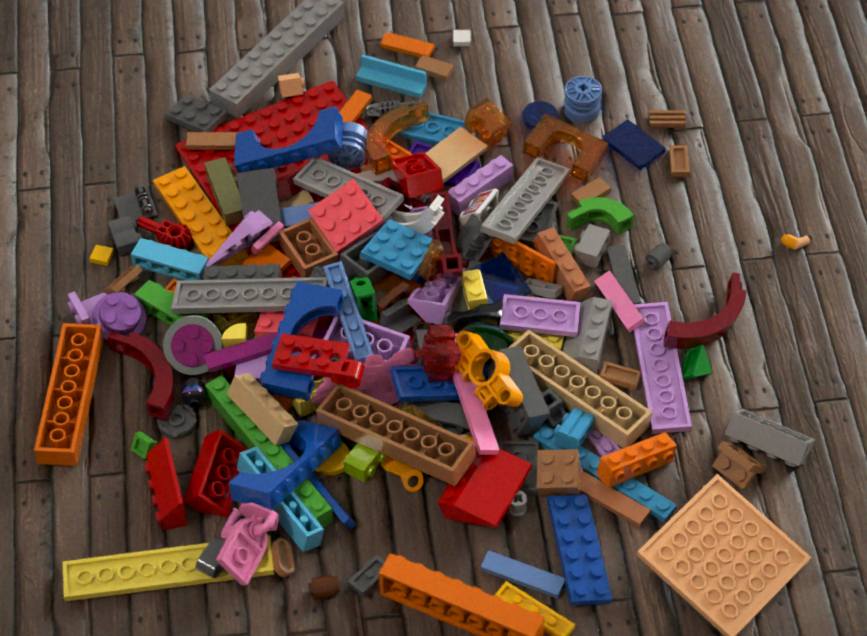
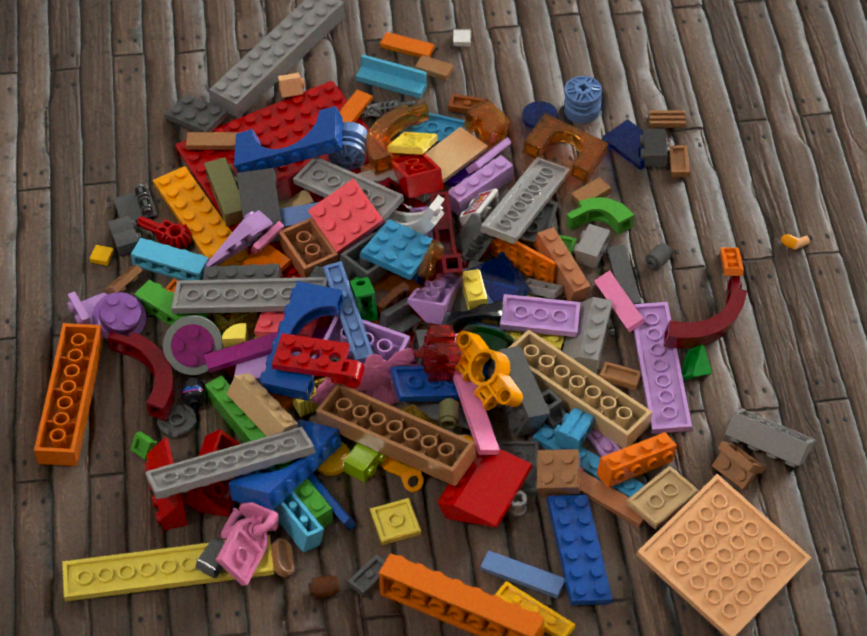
none -> light grey plate [145,427,315,499]
none -> light yellow tile [370,498,421,545]
none -> light yellow tile [387,132,438,155]
none -> olive brick [438,398,459,429]
none -> dark orange plate [448,94,487,116]
none -> lavender tile [466,137,511,174]
none -> tan tile [626,466,699,530]
none -> dark grey brick [639,129,667,167]
none -> orange tile [720,247,744,276]

